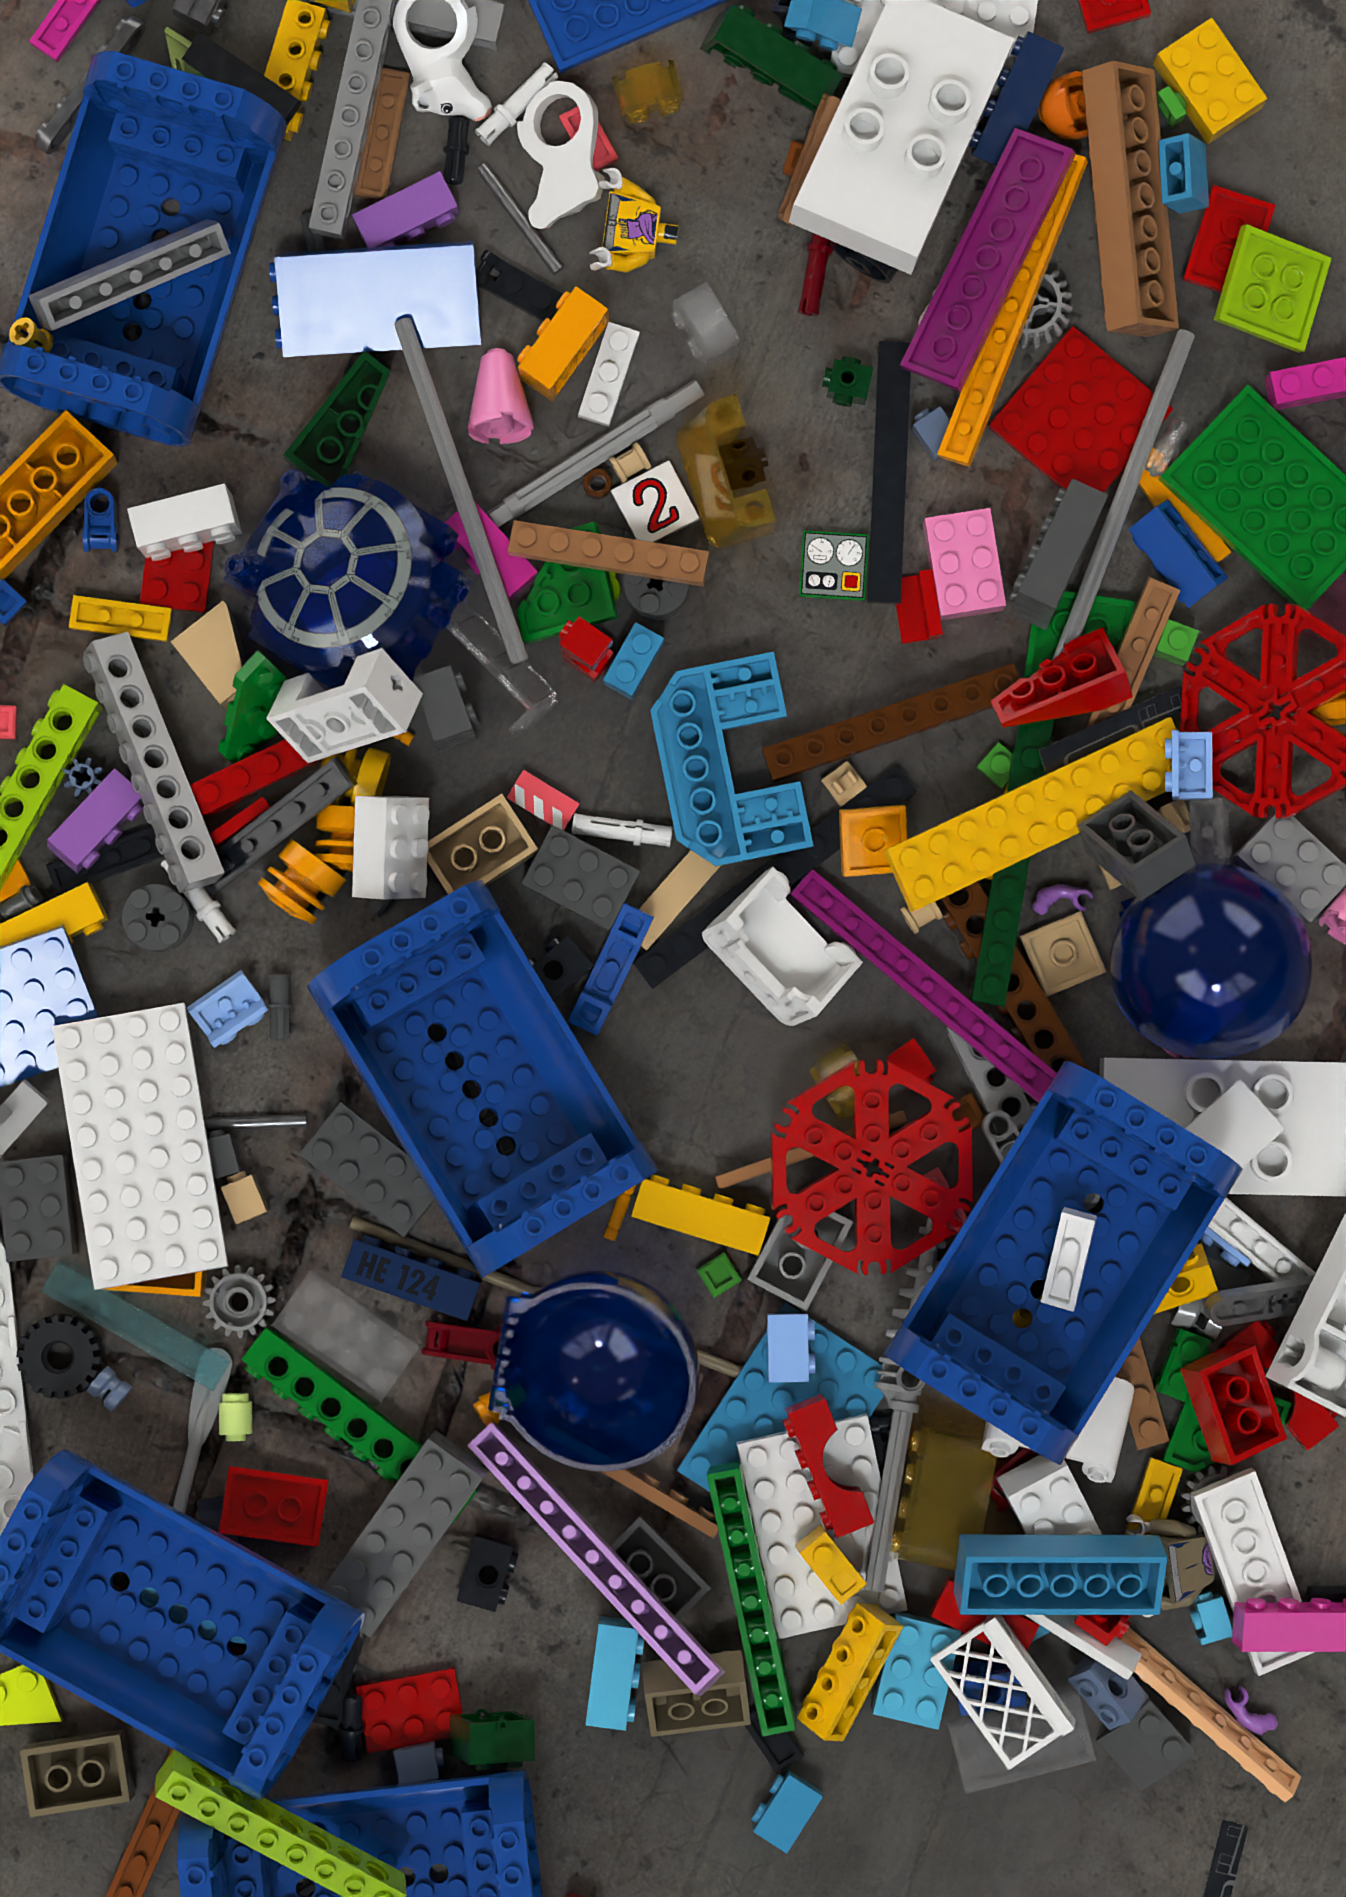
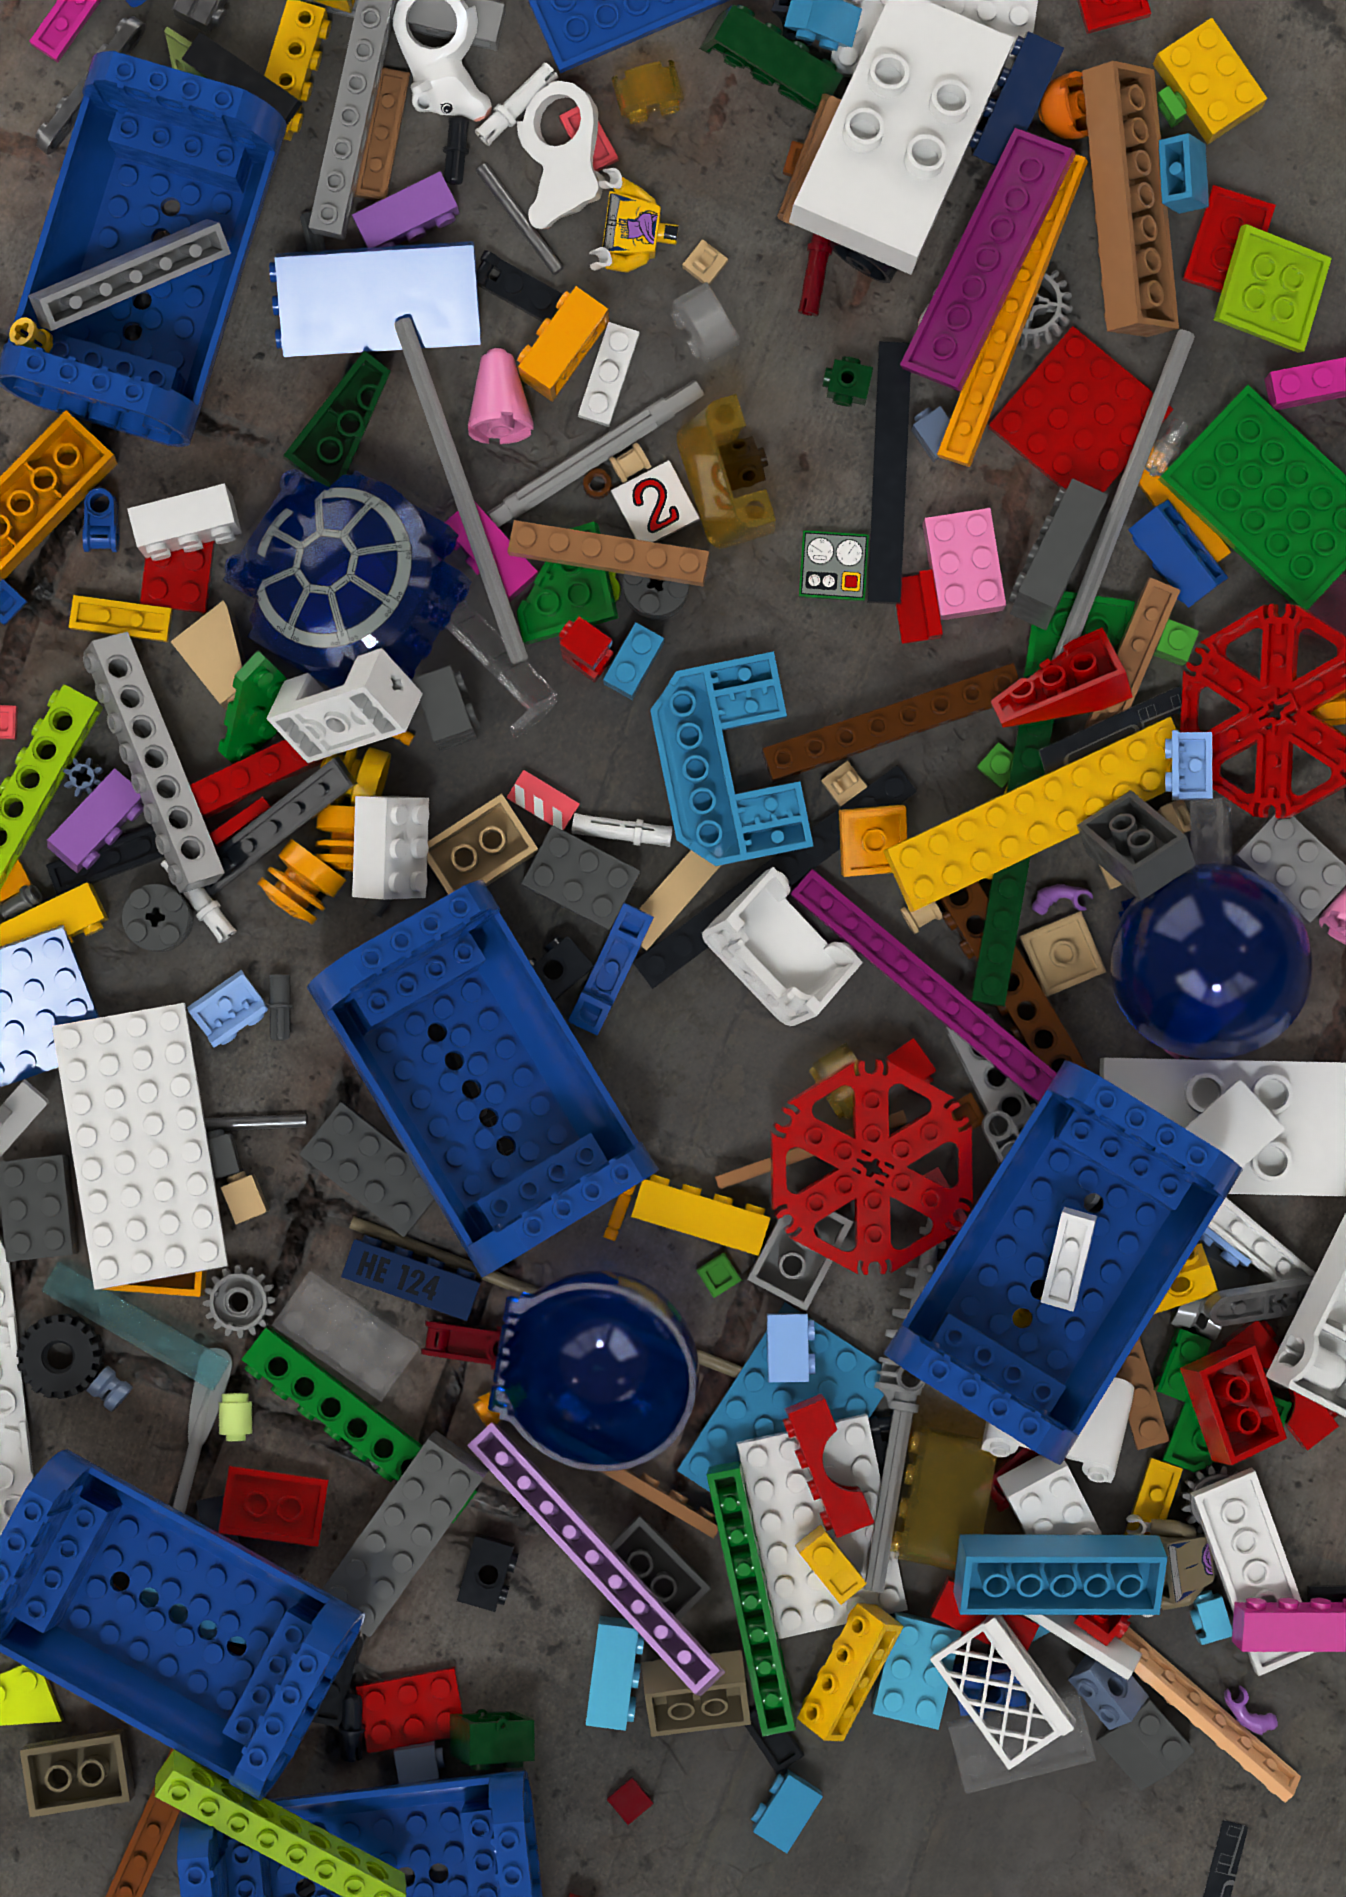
none -> dark red tile [607,1776,654,1825]
none -> tan tile [682,239,728,287]

